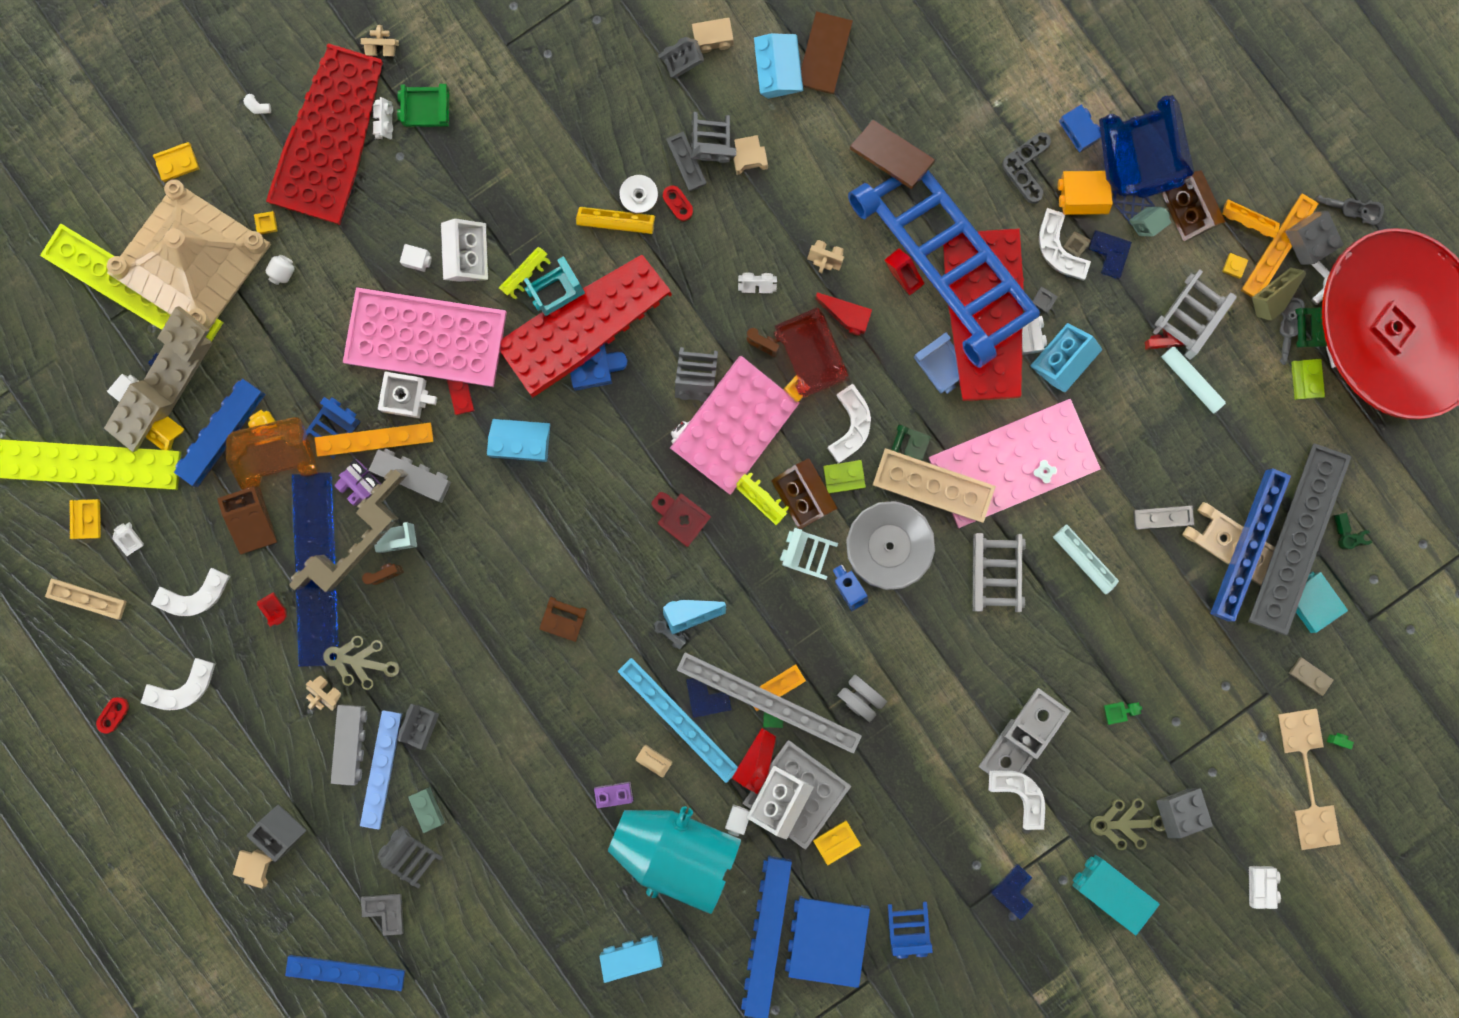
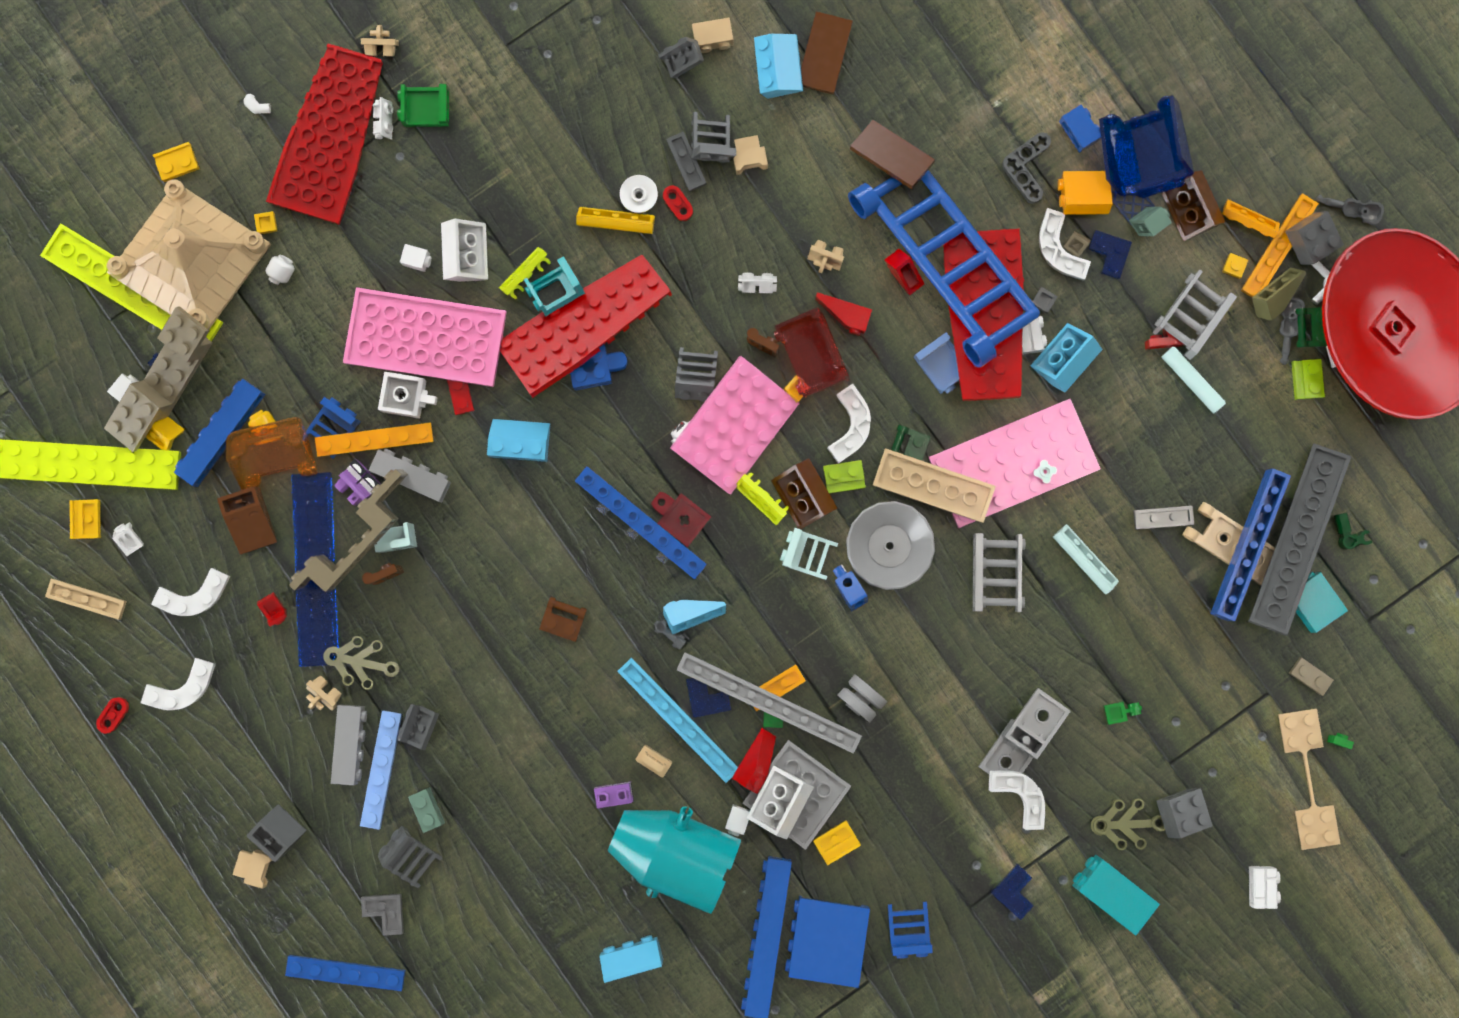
none -> blue piece [575,466,707,580]

